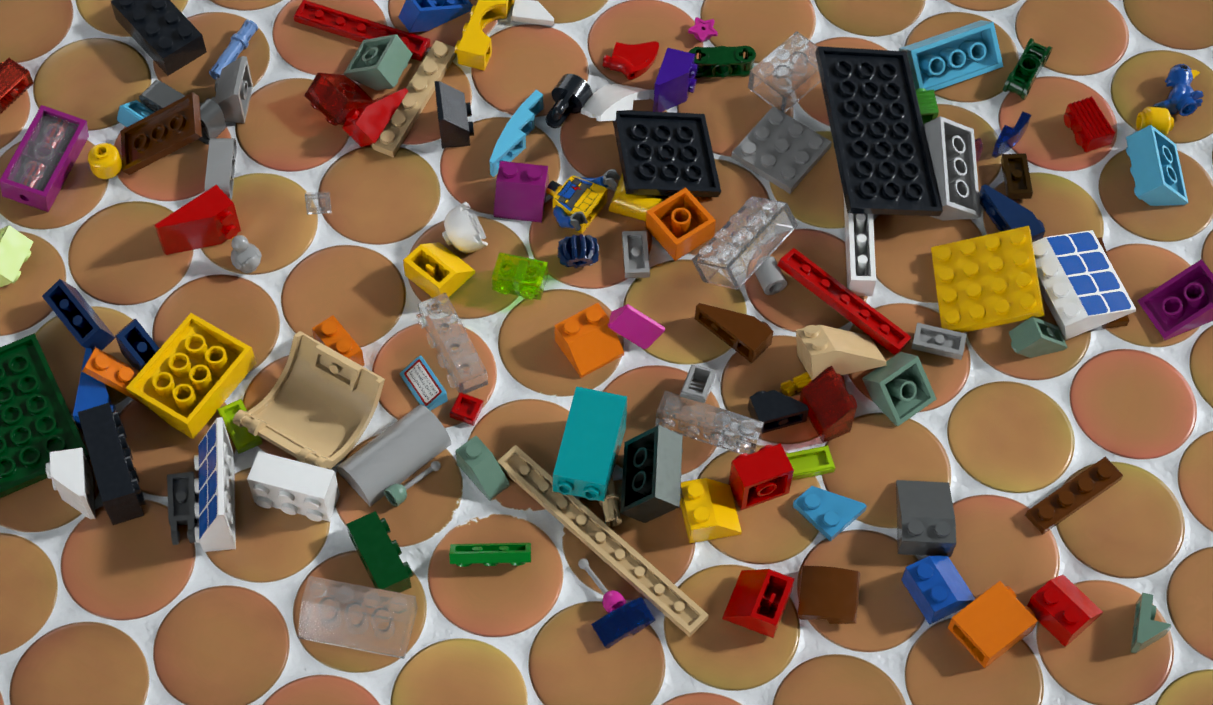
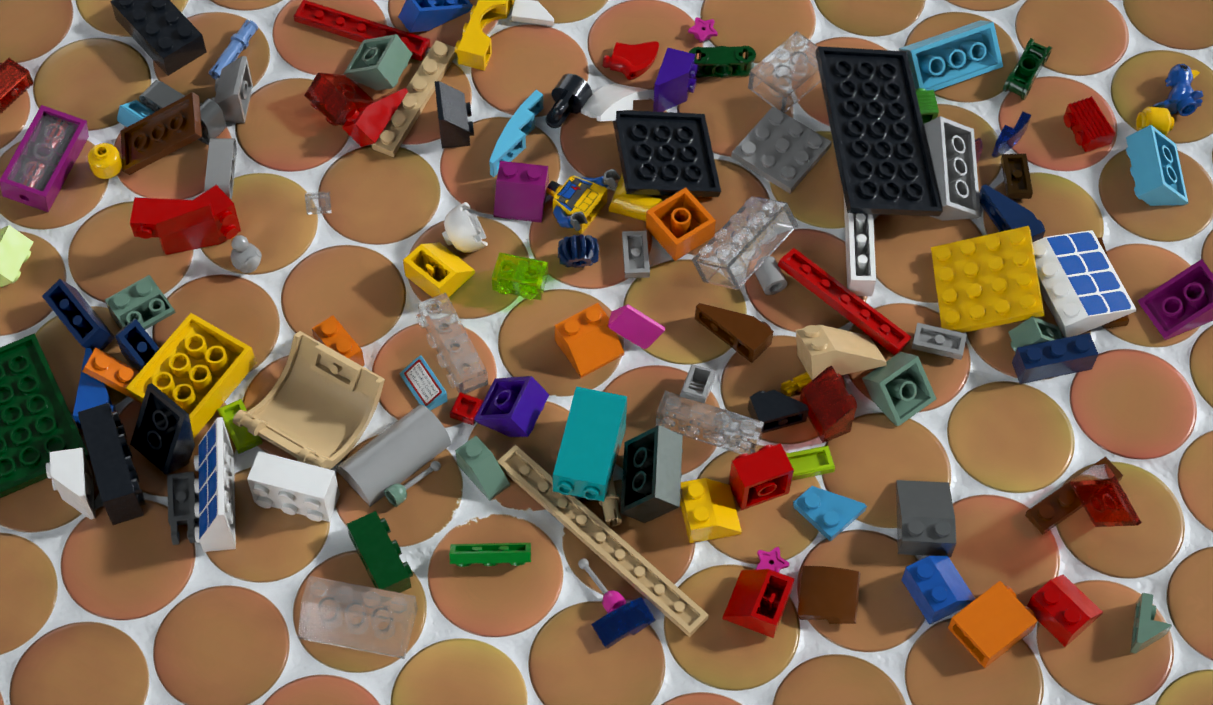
none -> sand green slope [105,275,176,330]
none -> red slope [130,197,214,239]
none -> black slope [130,383,195,475]
none -> dark purple slope [474,376,549,437]
none -> dark pink plate [755,547,790,572]
none -> dark blue brick [1012,333,1099,384]
none -> clear red slope [1070,464,1142,527]

